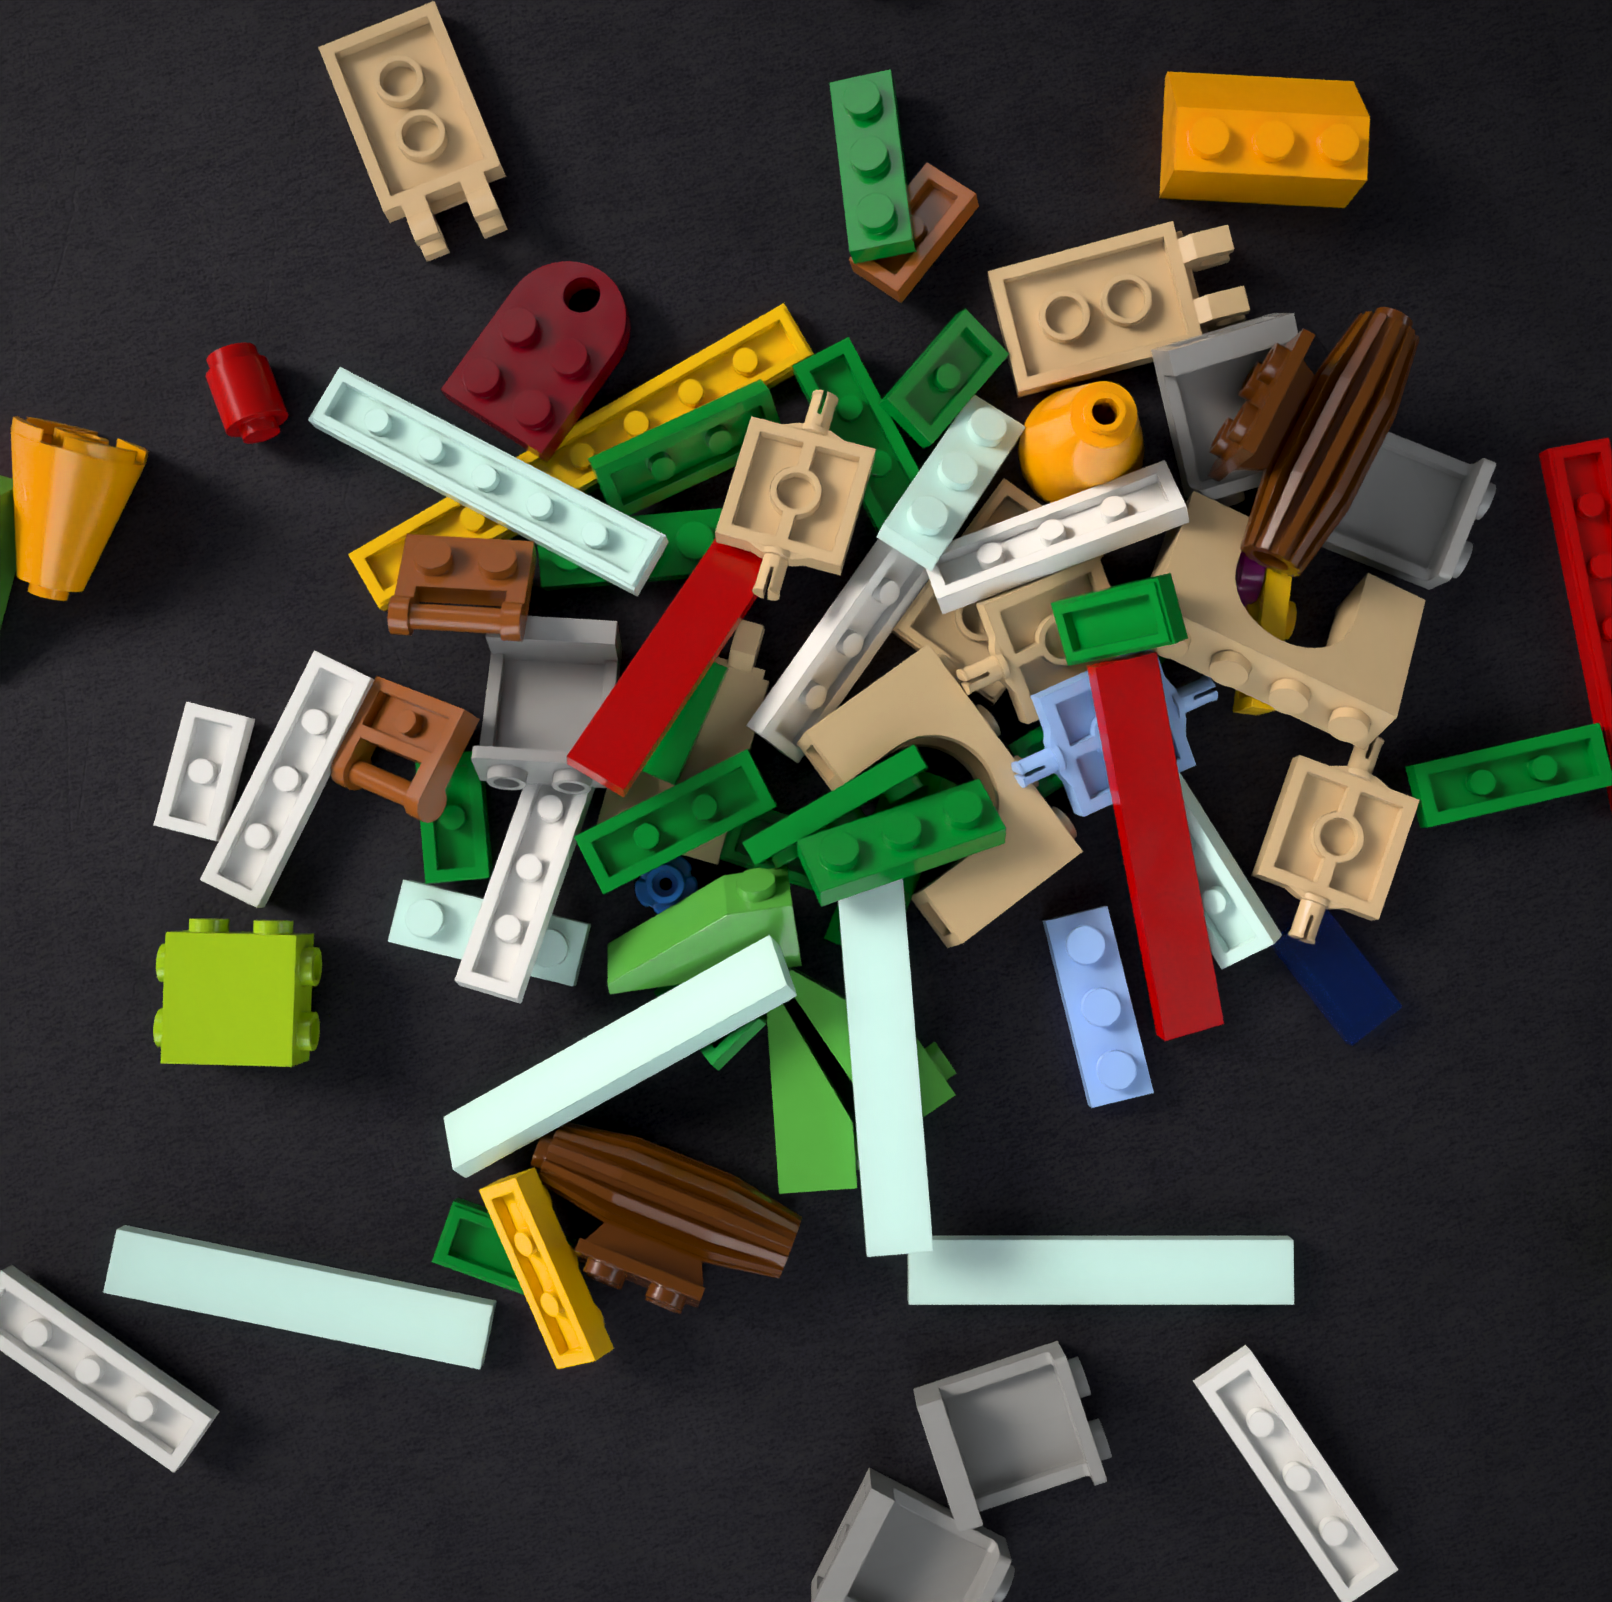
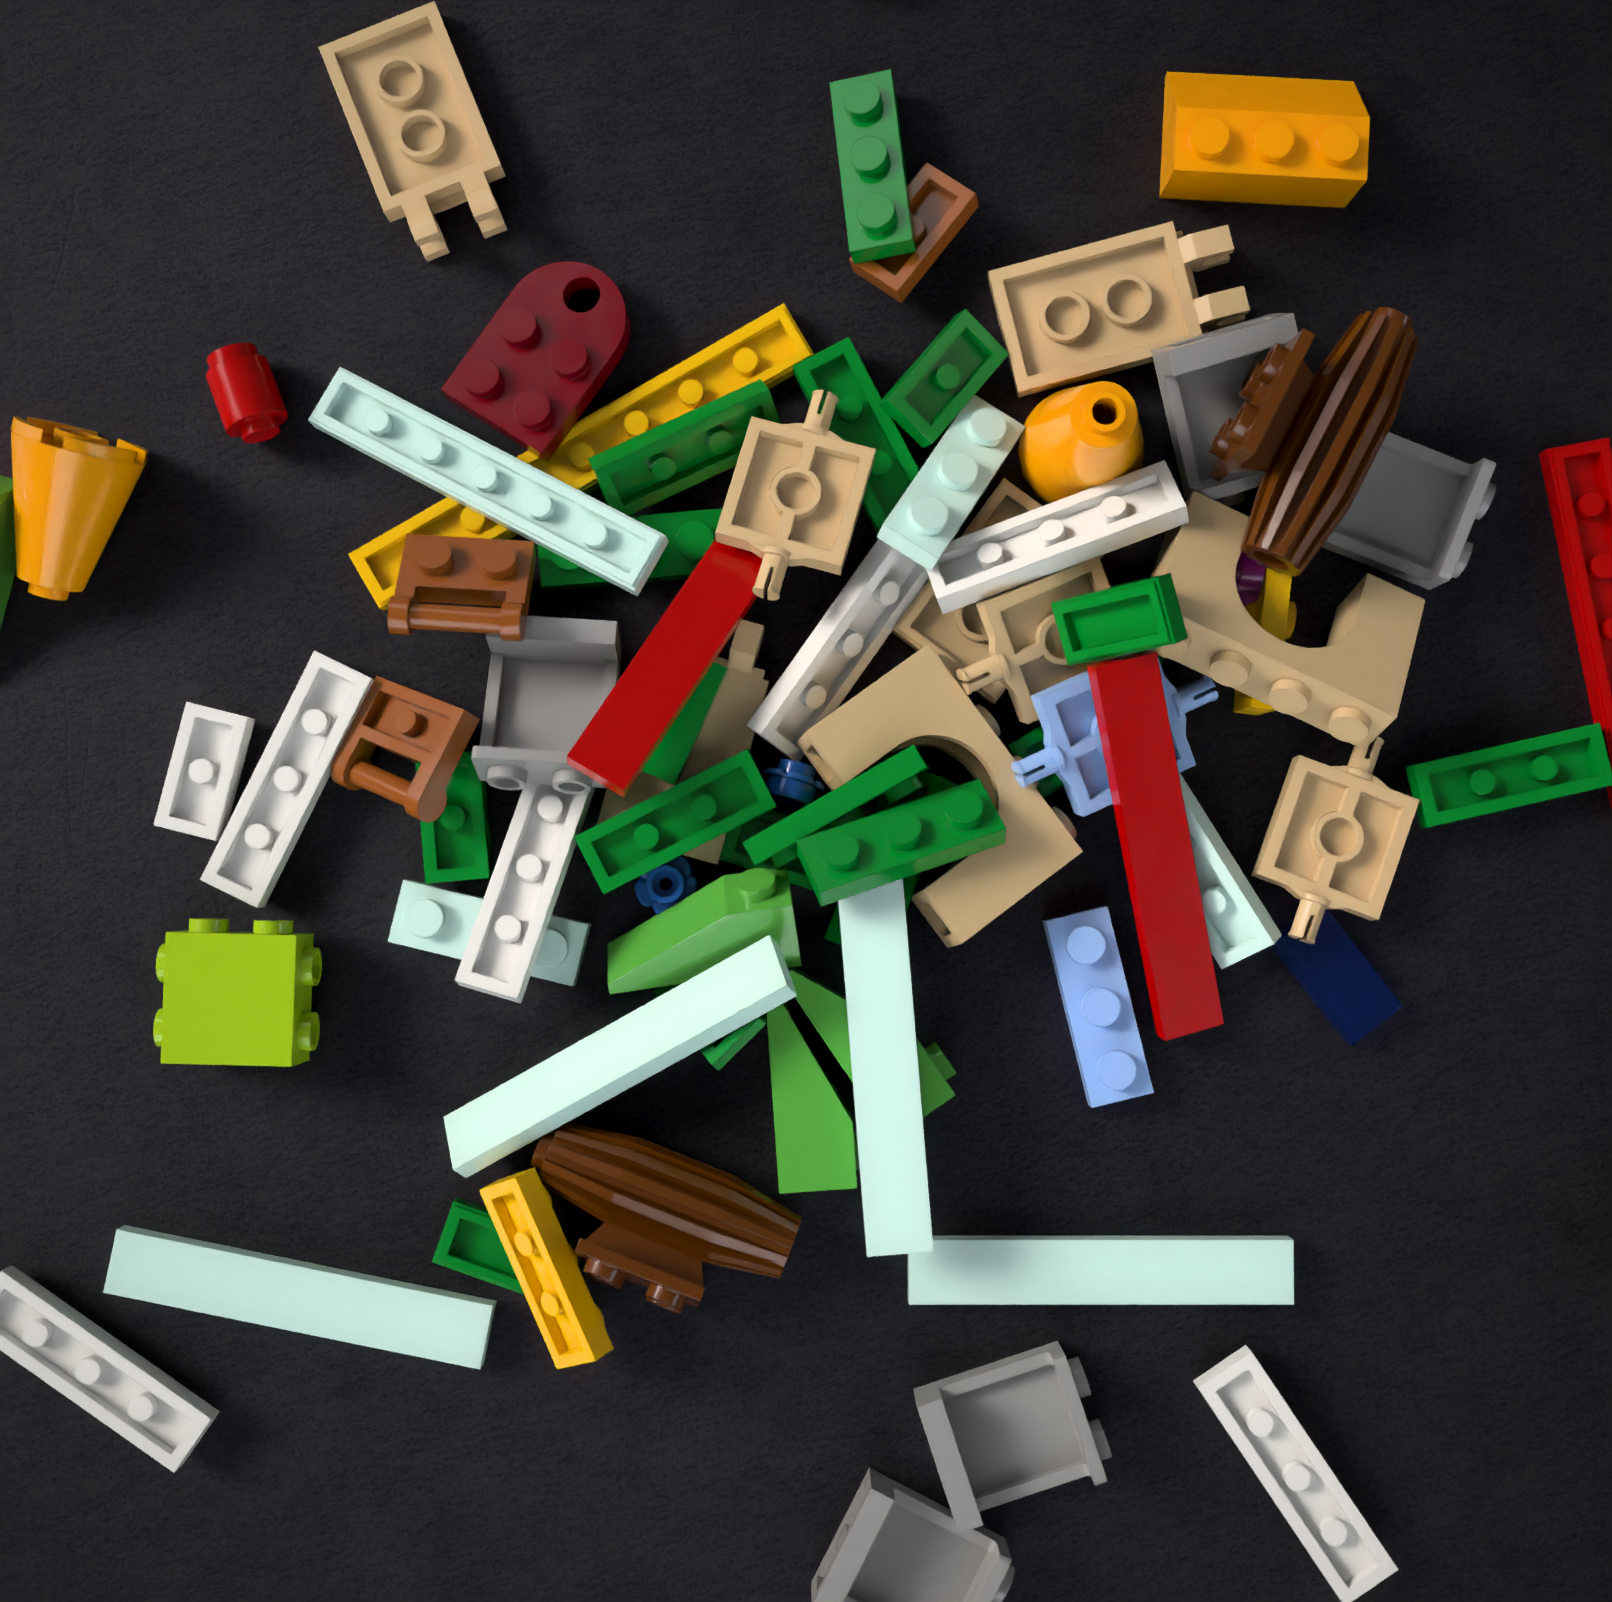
none -> blue plate [764,759,824,808]

